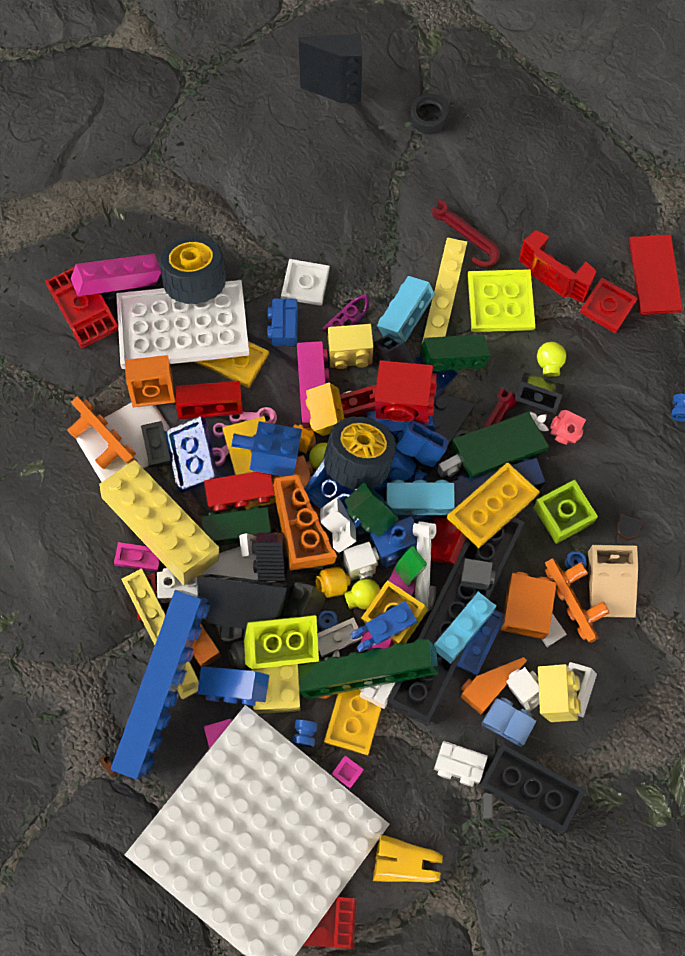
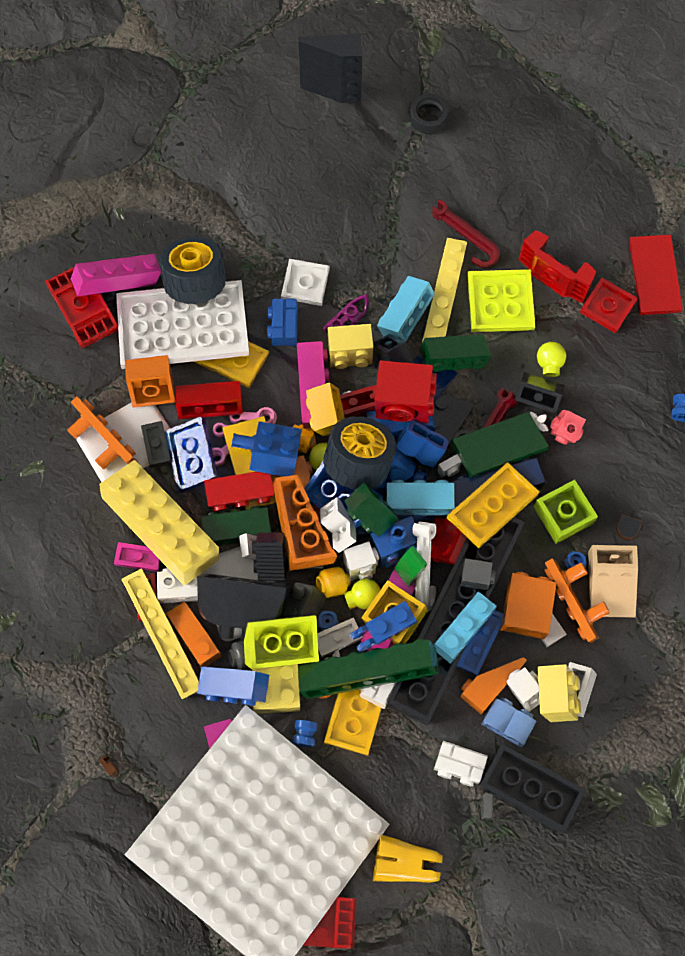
blue brick [110,590,210,780] -> none
dark pink plate [331,756,364,789] -> none

